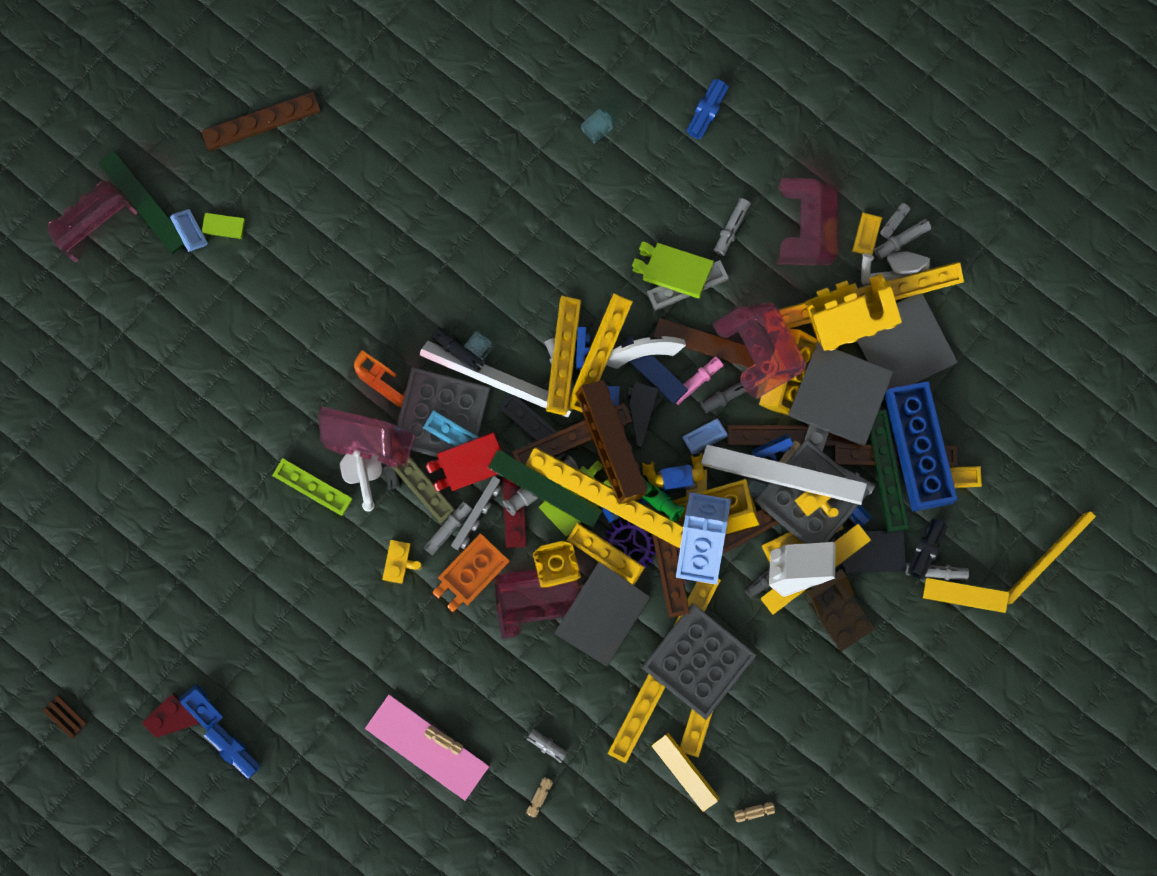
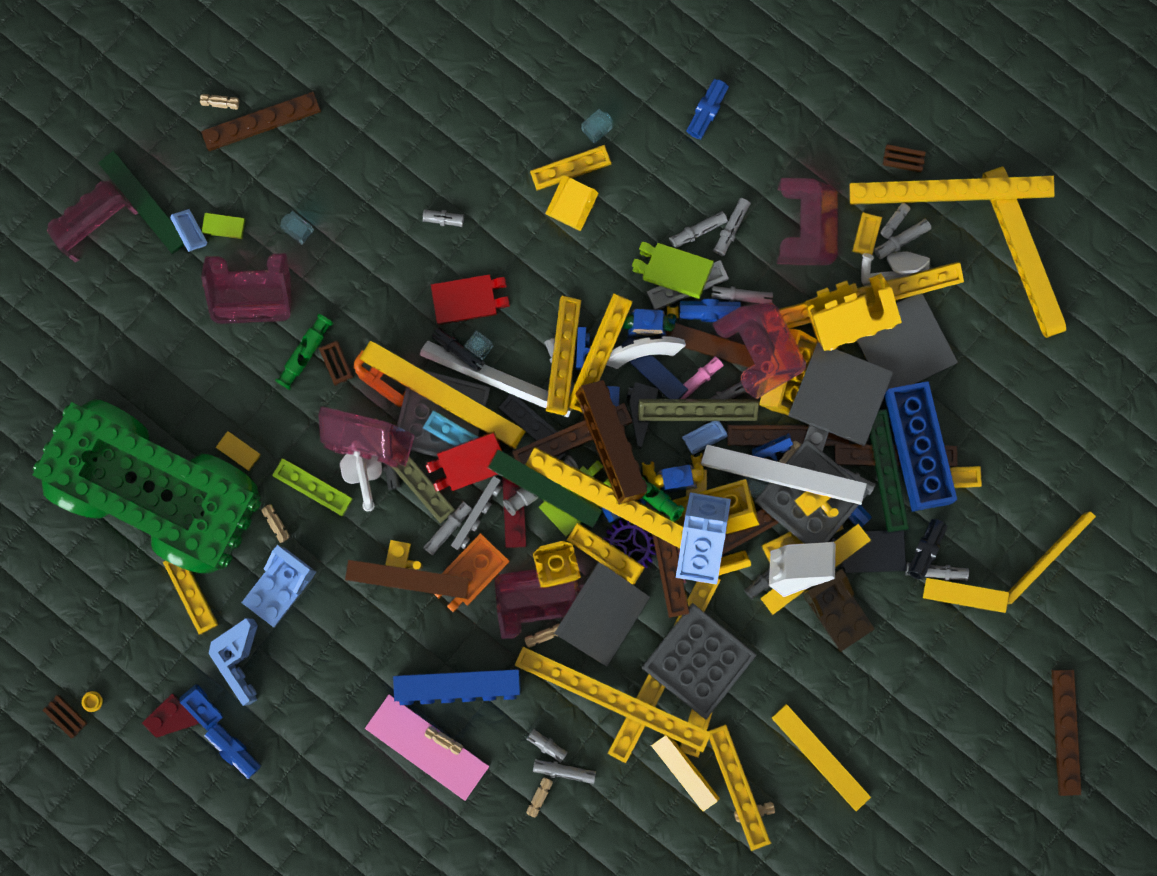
none -> green piece [32,399,261,573]
none -> yellow plate [82,691,103,712]
none -> yellow tile [163,560,218,634]
none -> tan axle [200,94,240,109]
none -> clear pink windscreen [201,253,291,324]
none -> light blue bracket [209,618,258,706]
none -> yellow tile [216,431,261,471]
none -> light blue bracket [241,545,316,627]
none -> tan axle [261,504,290,543]
none -> green piece [275,313,333,390]
none -> clear light blue brick [280,211,314,245]
none -> reddish brown tile [319,341,354,386]
none -> reddish brown tile [345,560,470,599]
none -> yellow beam [359,341,526,449]
none -> blue brick [393,669,521,705]
none -> light grey pin [423,209,464,227]
none -> red tile [431,274,510,325]
none -> yellow plate [515,647,712,752]
none -> tan axle [525,624,560,648]
none -> yellow tile [530,145,611,191]
none -> light grey pin [533,759,596,784]
none -> yellow slope [545,176,599,231]
none -> torso [622,306,679,338]
none -> olive tile [638,399,759,421]
none -> light grey pin [669,211,728,249]
none -> blue piece [679,299,741,322]
none -> yellow tile [708,725,771,851]
none -> light grey pin [711,286,773,305]
none -> yellow tile [719,551,751,575]
none -> yellow tile [771,704,871,811]
none -> yellow plate [850,176,1055,205]
none -> reddish brown tile [882,145,926,173]
none -> yellow beam [982,166,1066,338]
none -> reddish brown plate [1051,670,1081,796]

